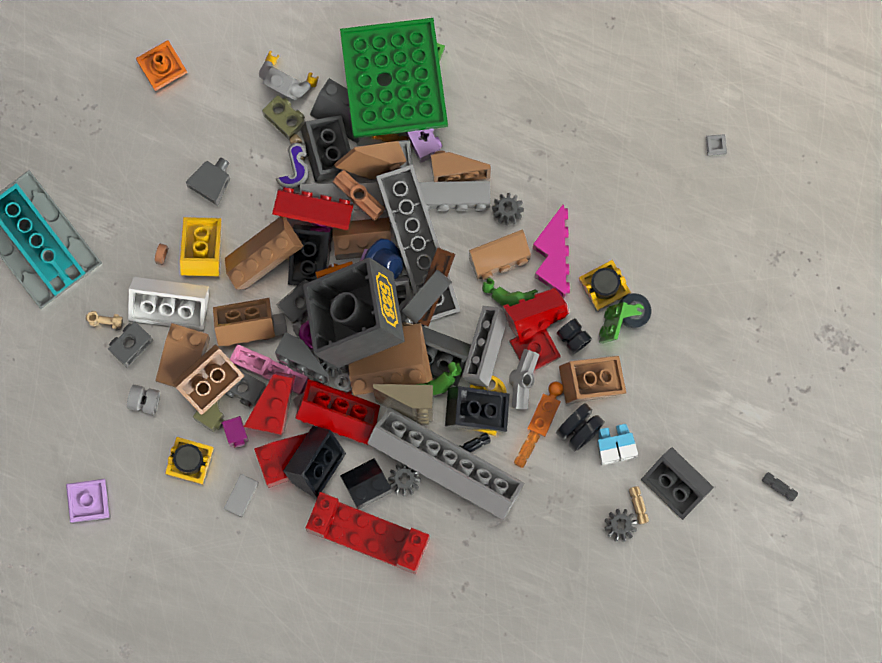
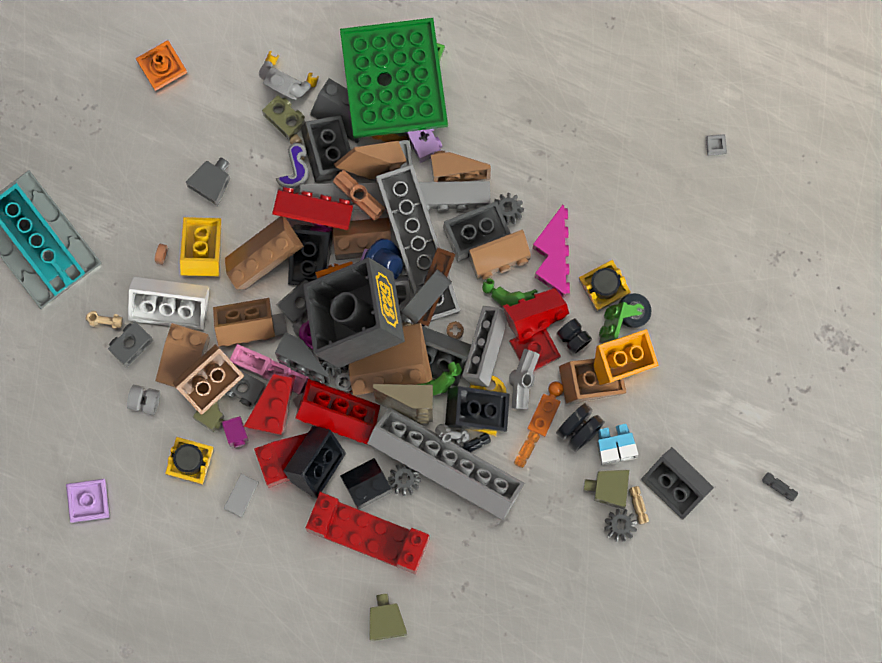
none -> olive torso [370,594,407,641]
none -> light grey bar [435,424,469,443]
none -> dark grey slope [443,201,511,262]
none -> medium nougat bush [447,321,464,339]
none -> olive torso [584,470,630,509]
none -> light orange slope [594,329,659,385]

